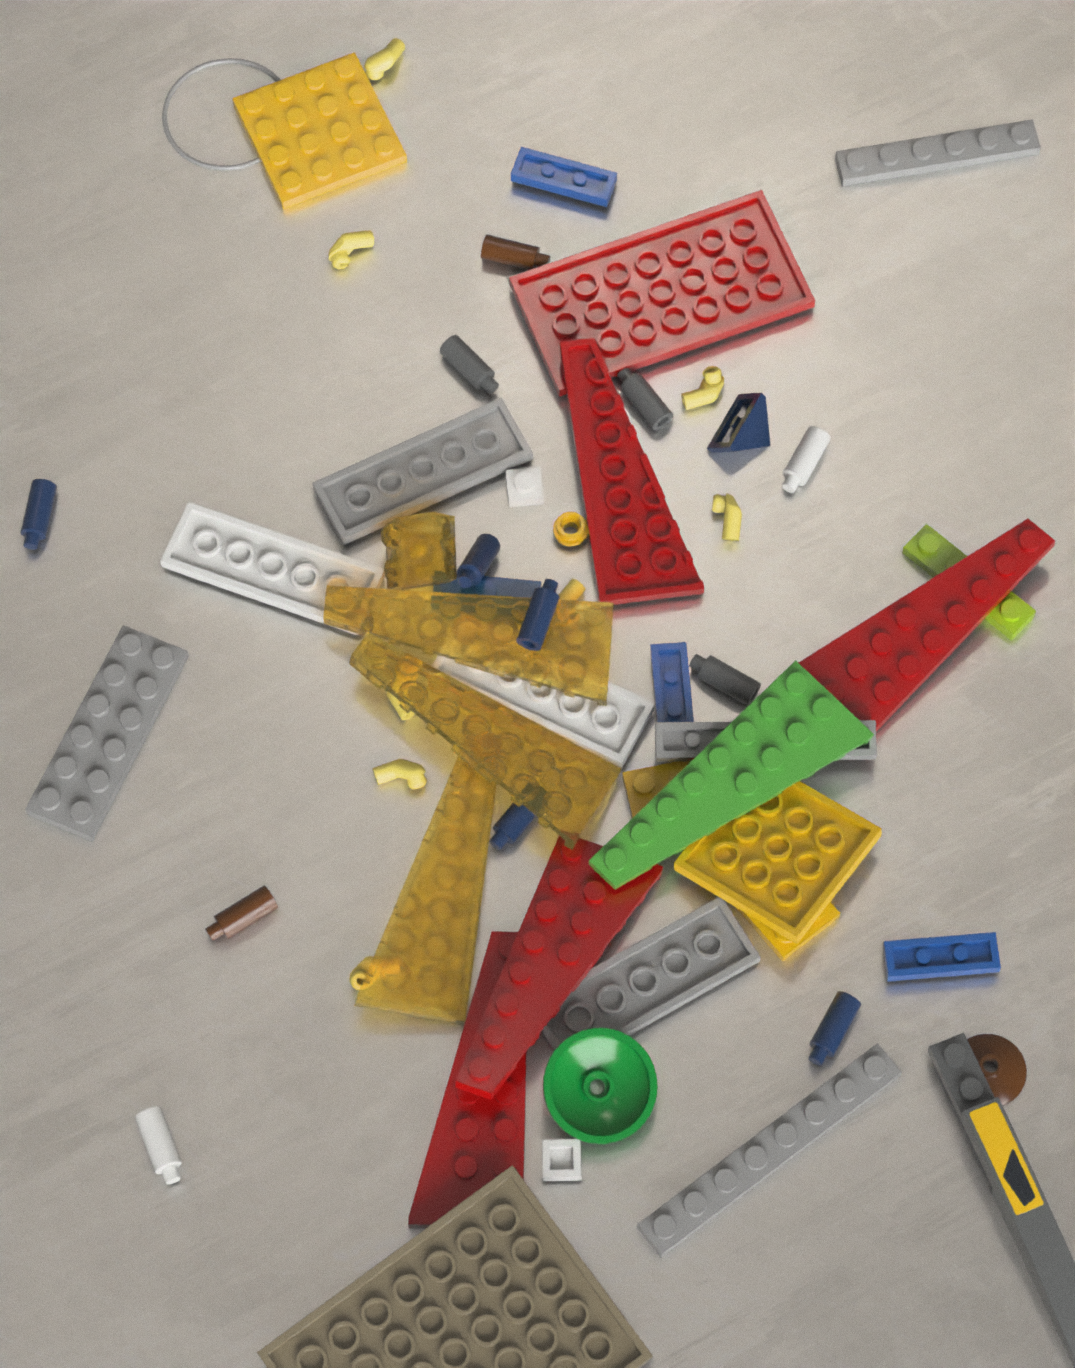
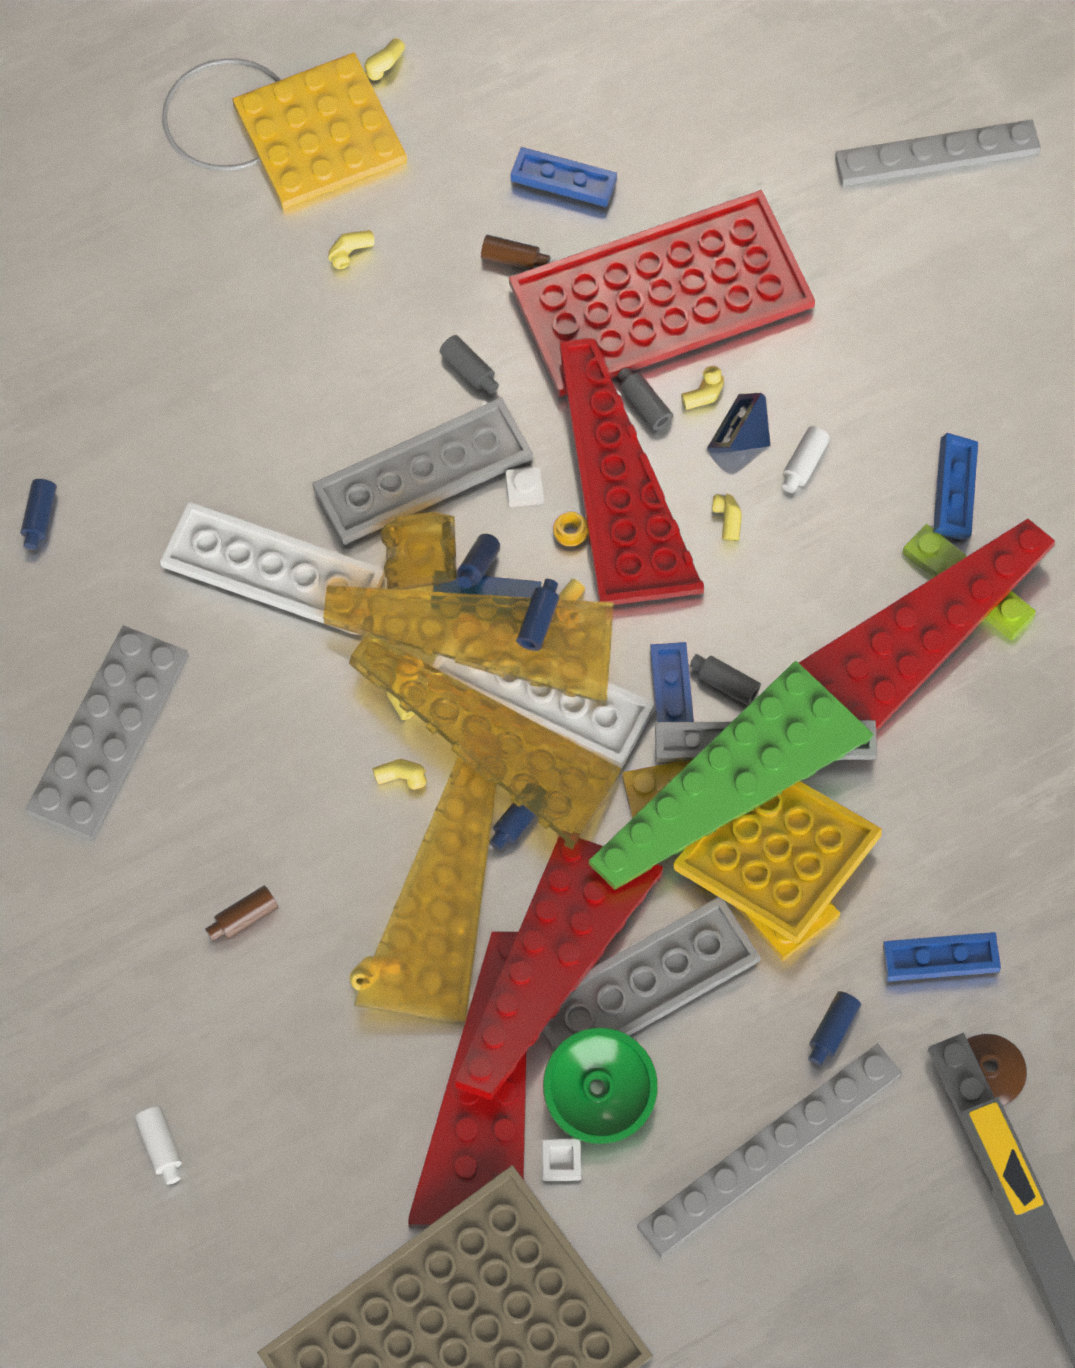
none -> blue plate [933,433,978,541]

